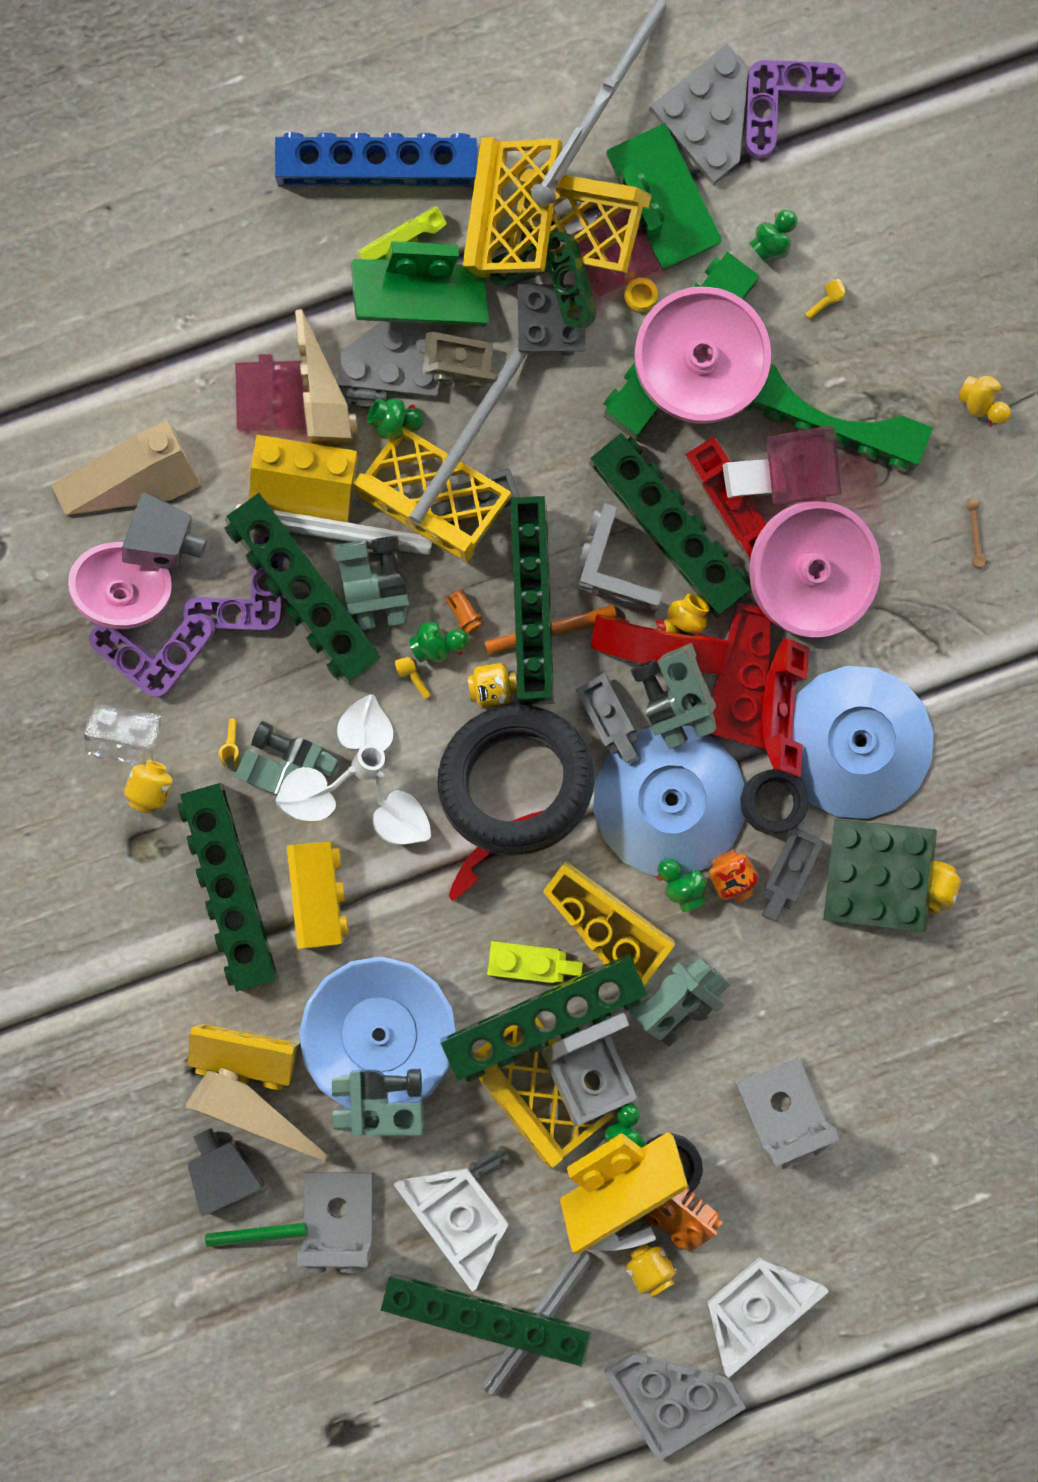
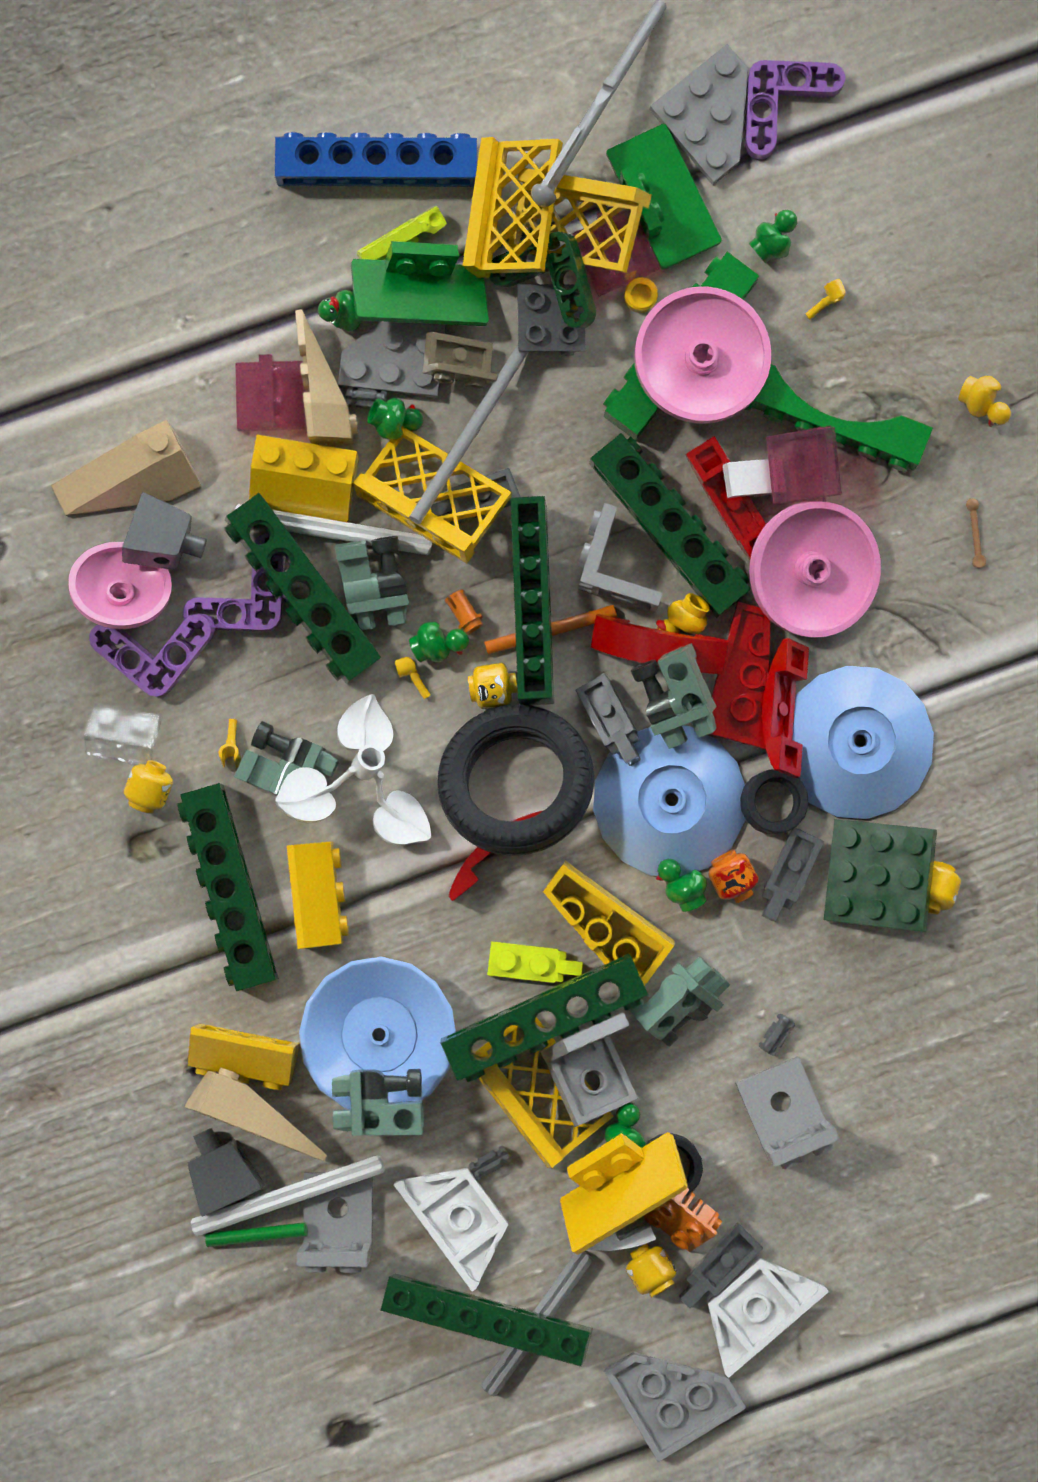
none -> white axle [191,1155,385,1236]
none -> green animal [318,290,362,332]
none -> dark grey hinge [679,1222,763,1309]
none -> dark grey piece [759,1014,795,1056]

